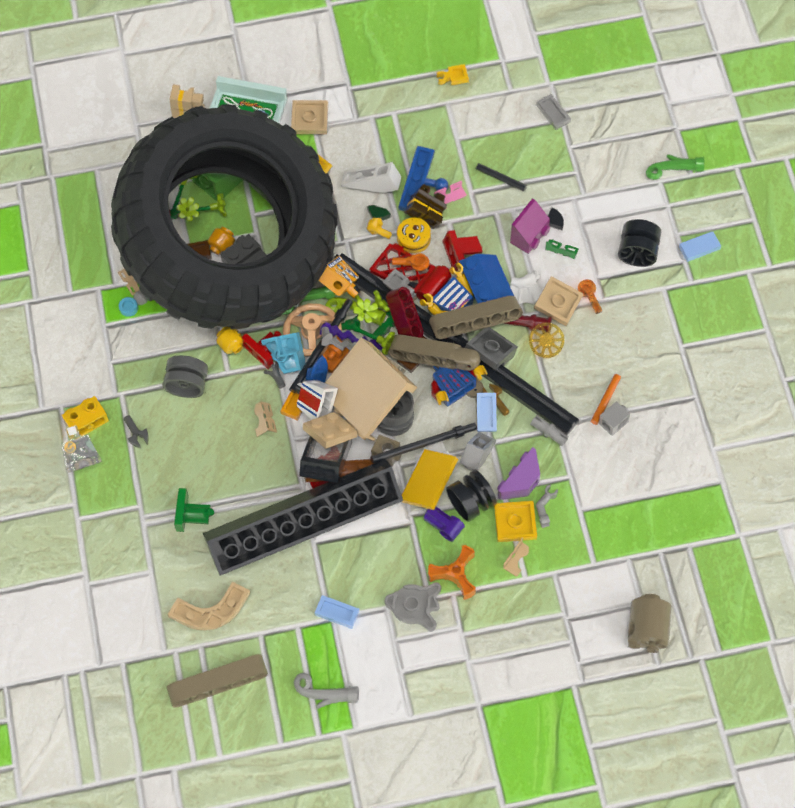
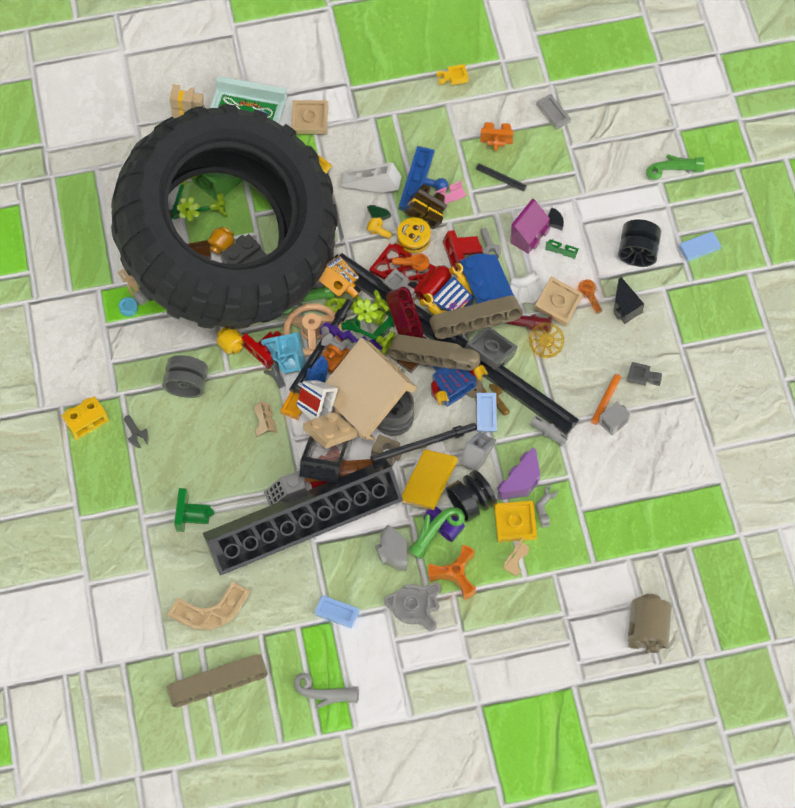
torso [61,425,102,473] -> none
none -> light grey slope [264,471,307,506]
none -> light grey piece [375,525,407,571]
none -> bright green plant [408,507,465,559]
none -> orange hips [480,122,513,151]
none -> light grey bar [480,228,501,259]
none -> black slope [613,277,644,324]
none -> dark grey plate [627,362,662,386]

